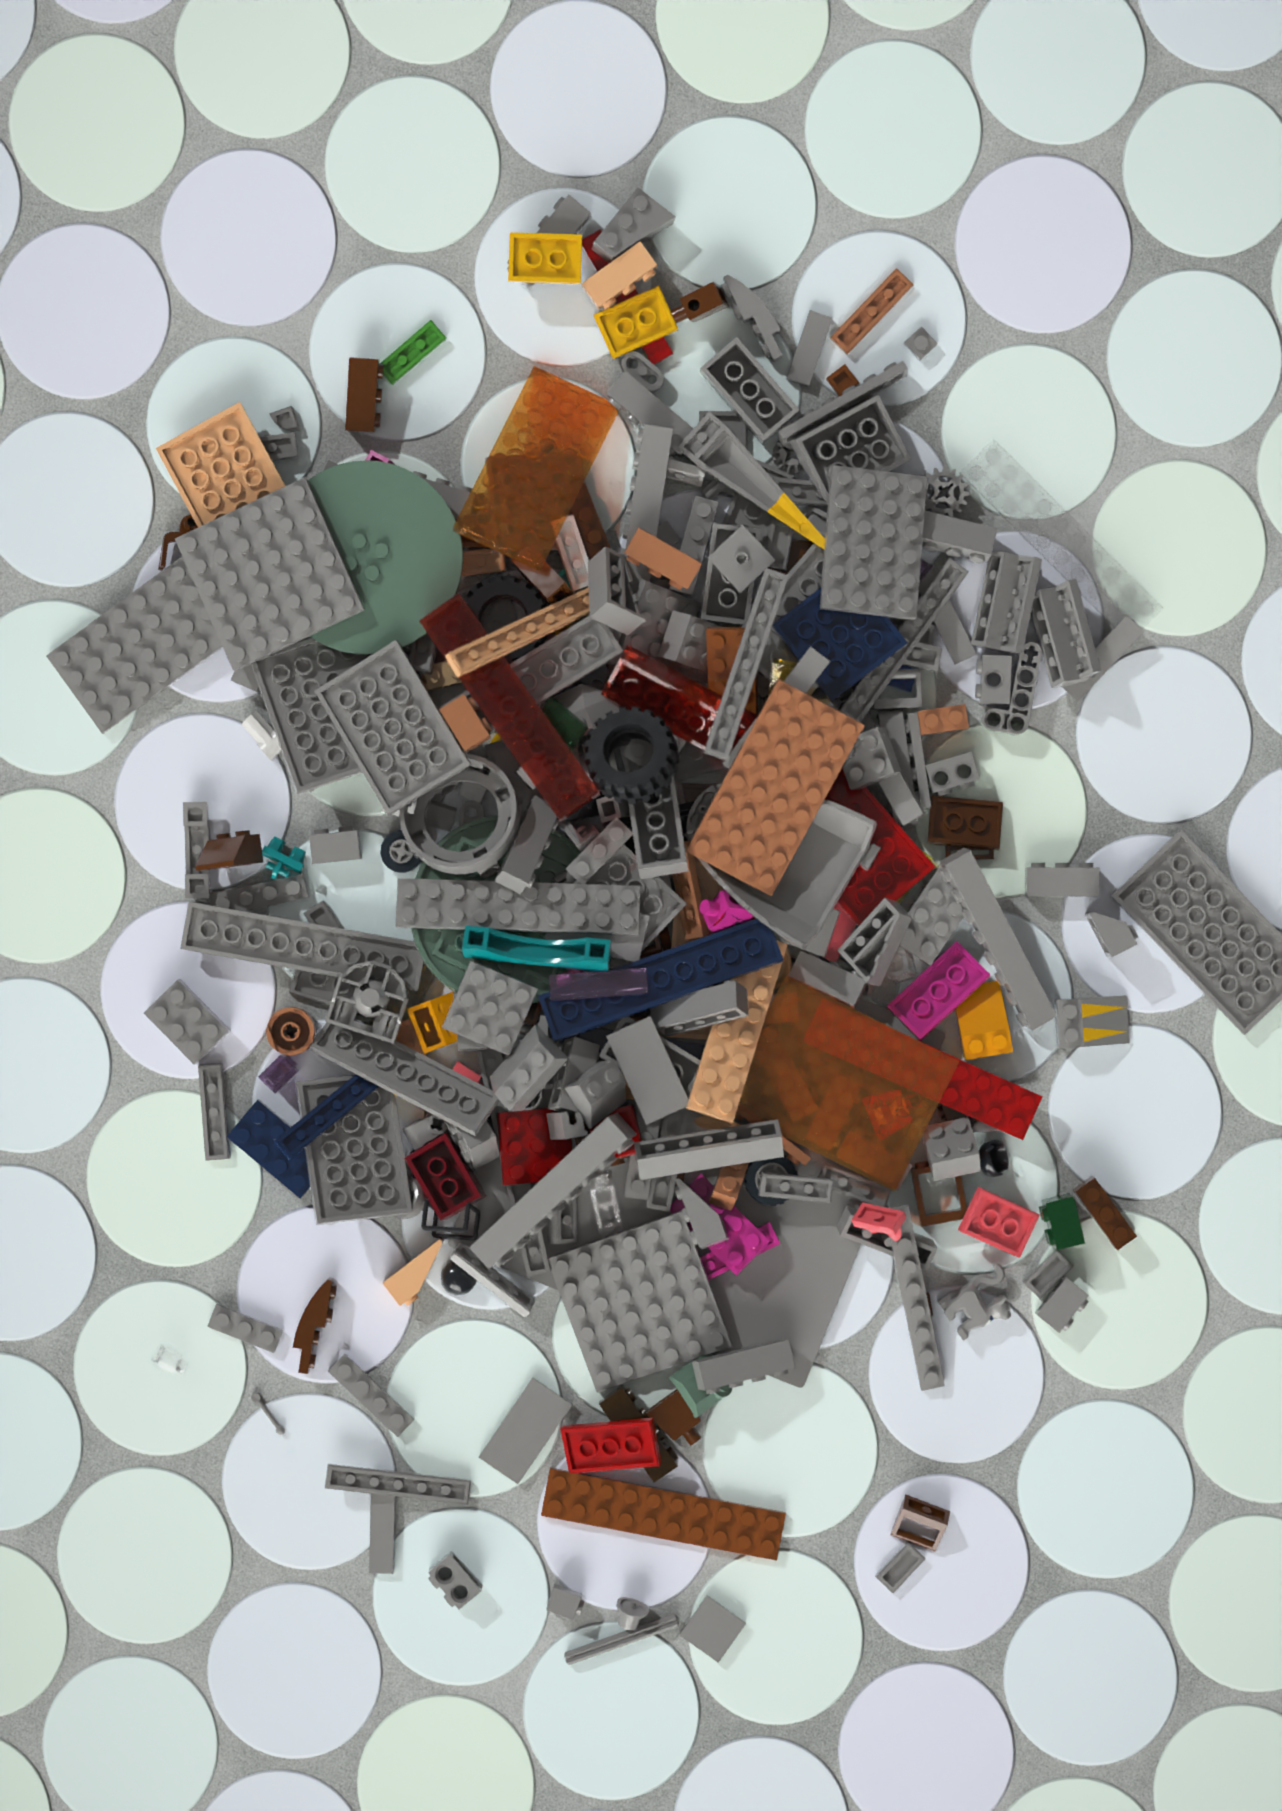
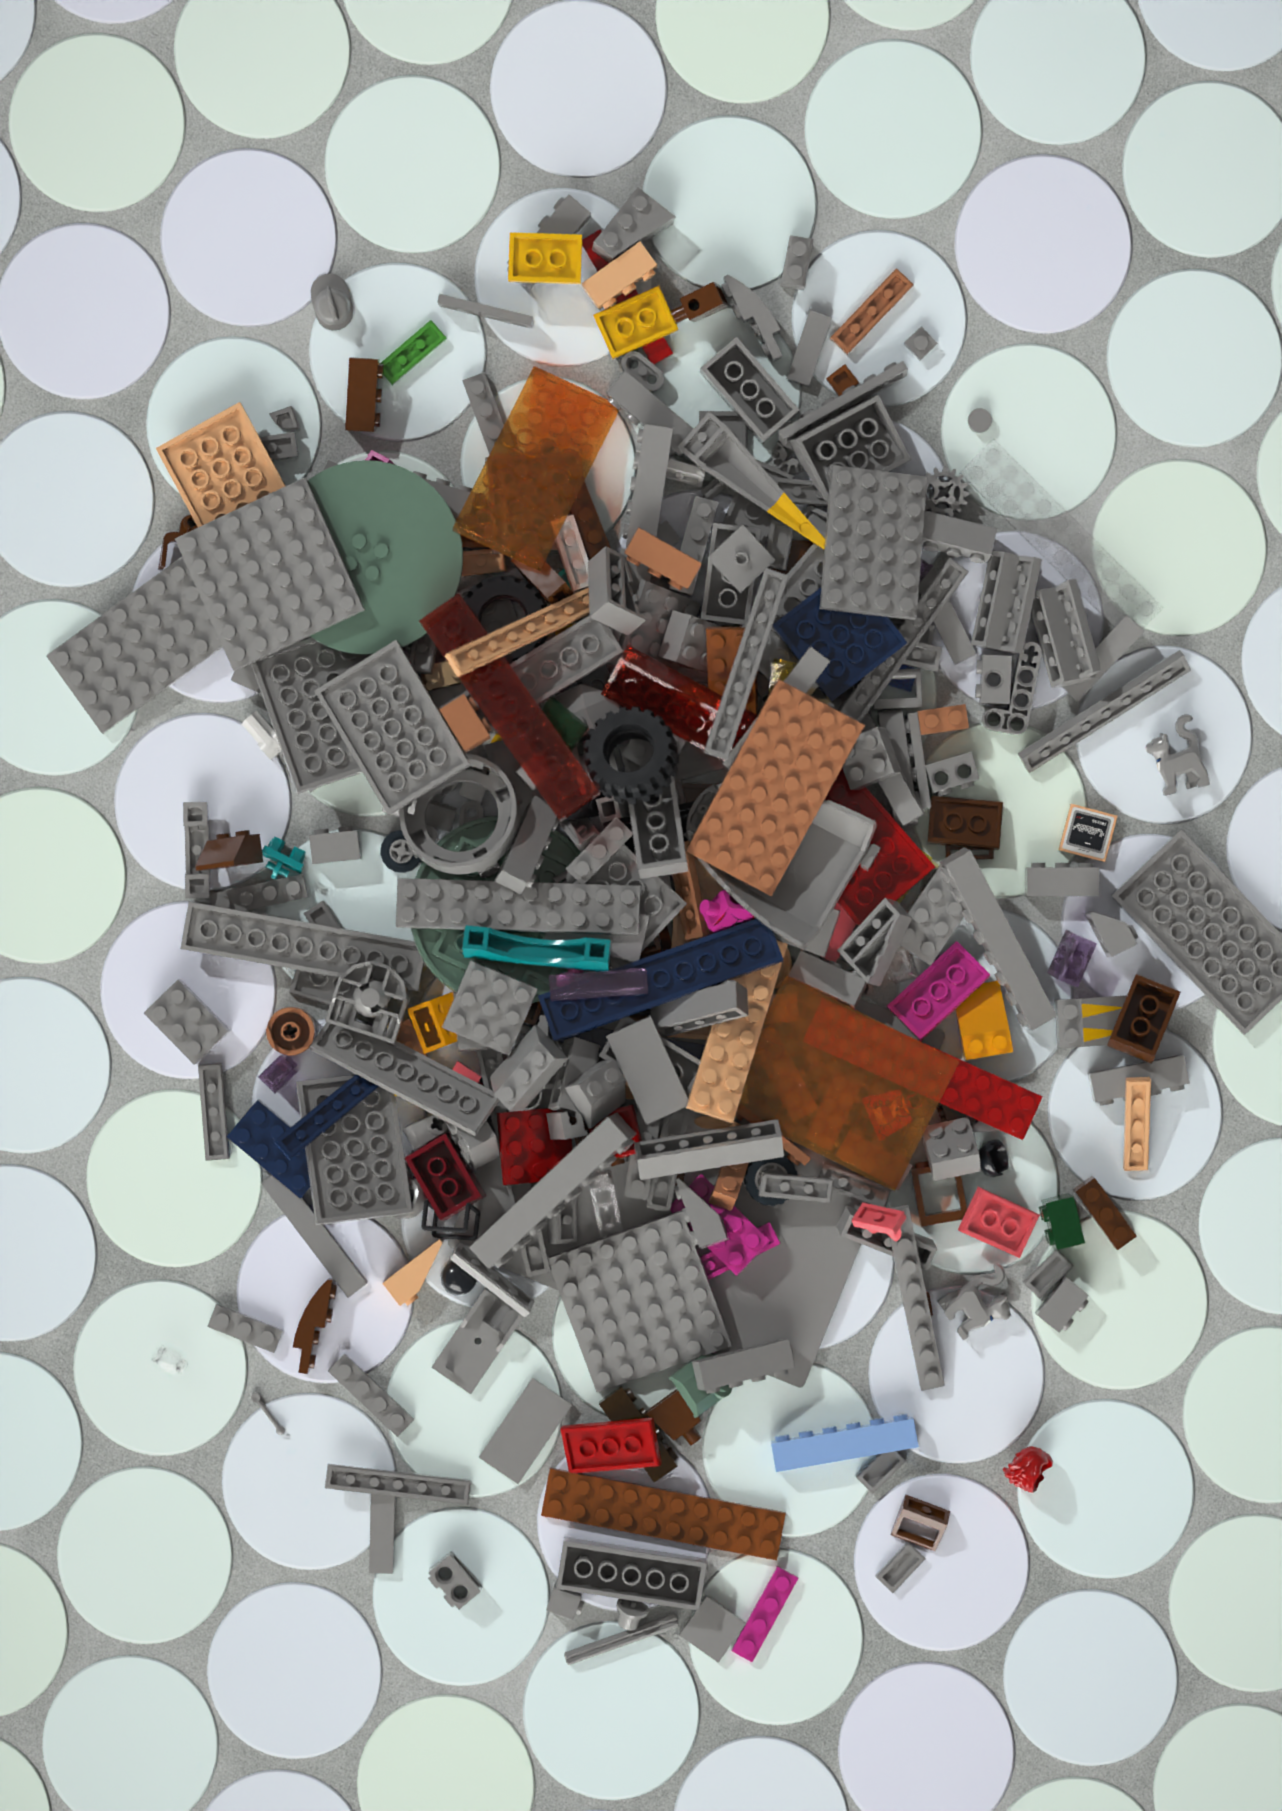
none -> light grey tile [261,1175,367,1298]
none -> light grey piece [310,274,353,331]
none -> light grey piece [431,1287,523,1394]
none -> light grey tile [437,294,533,328]
none -> light grey plate [462,372,515,457]
none -> light grey brick [556,1537,707,1611]
none -> dark pink plate [731,1566,799,1662]
none -> light blue brick [771,1414,919,1472]
none -> light grey brick [780,235,813,291]
none -> light grey tile [855,1451,907,1494]
none -> light grey tile [967,408,992,433]
none -> red hair [1003,1446,1053,1493]
none -> light grey plate [1017,650,1191,774]
none -> clear purple brick [1047,929,1097,987]
none -> tile [1058,804,1117,862]
none -> light grey brick [1087,1054,1190,1106]
none -> reddish brown brick [1107,974,1181,1064]
none -> light nougat tile [1123,1077,1151,1171]
none -> light grey animal [1145,714,1210,796]

